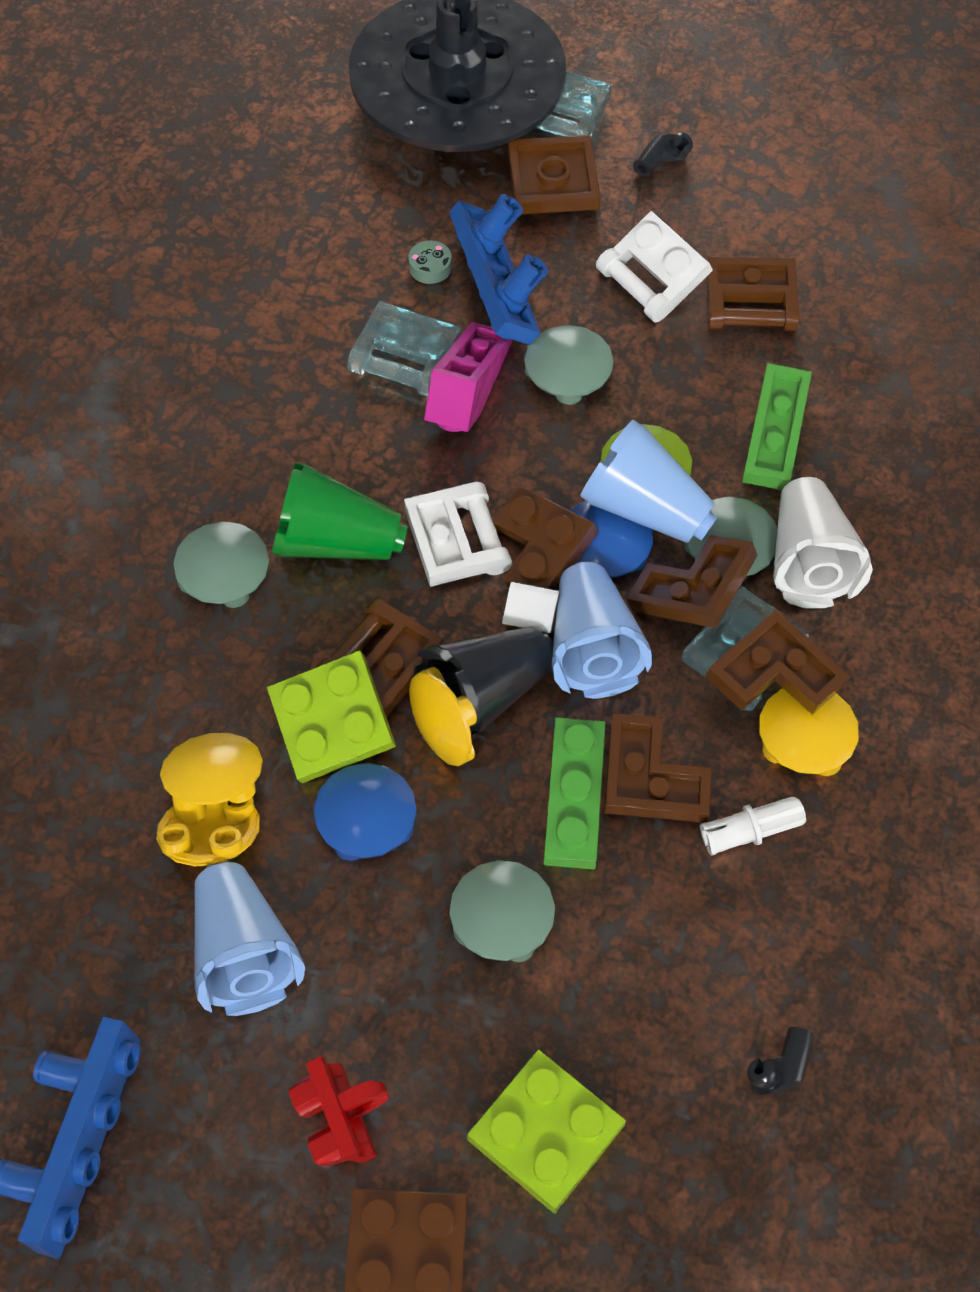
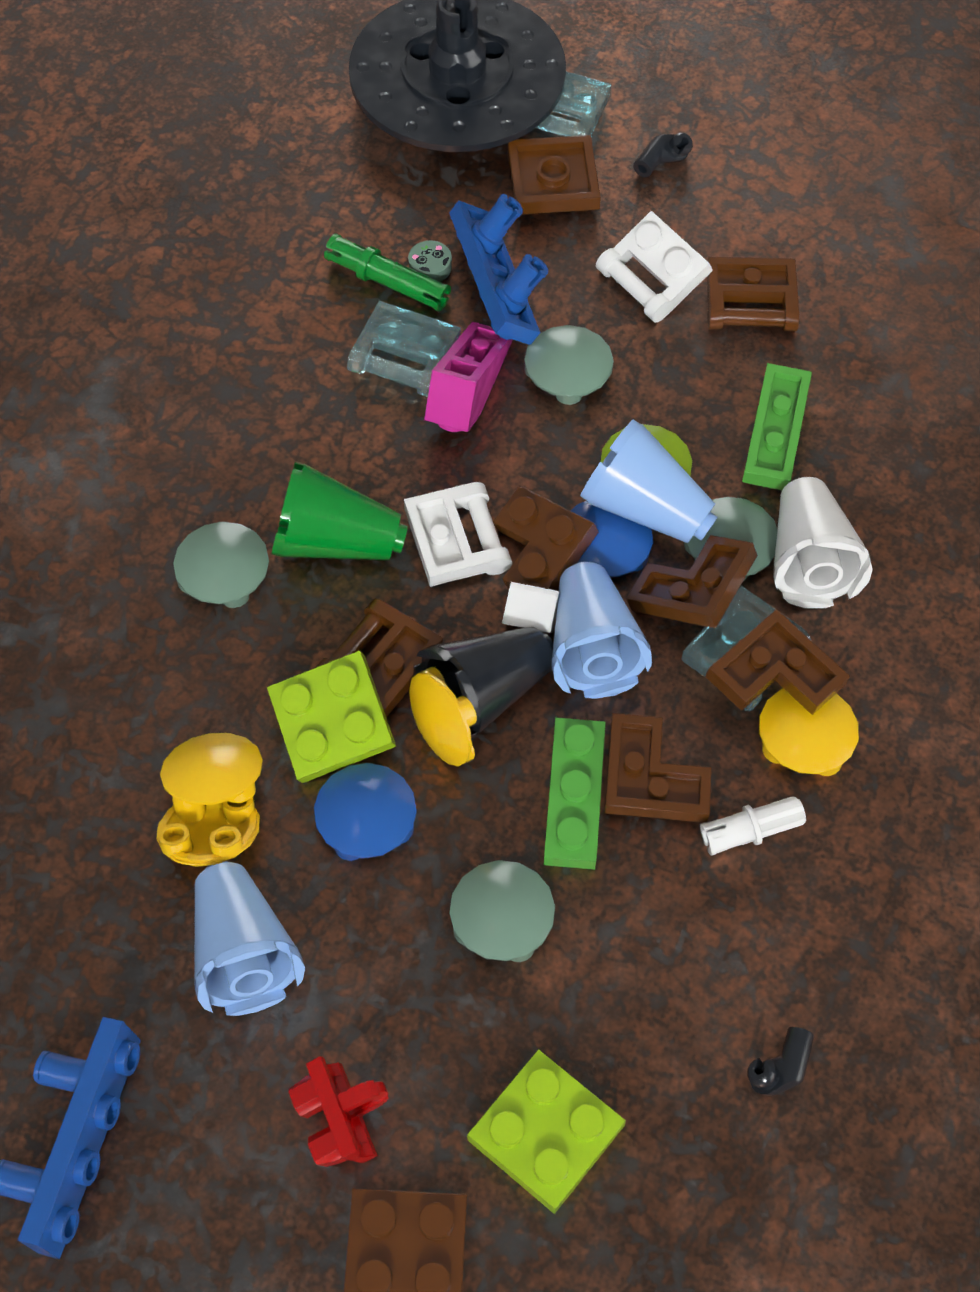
none -> green pin [324,233,451,312]

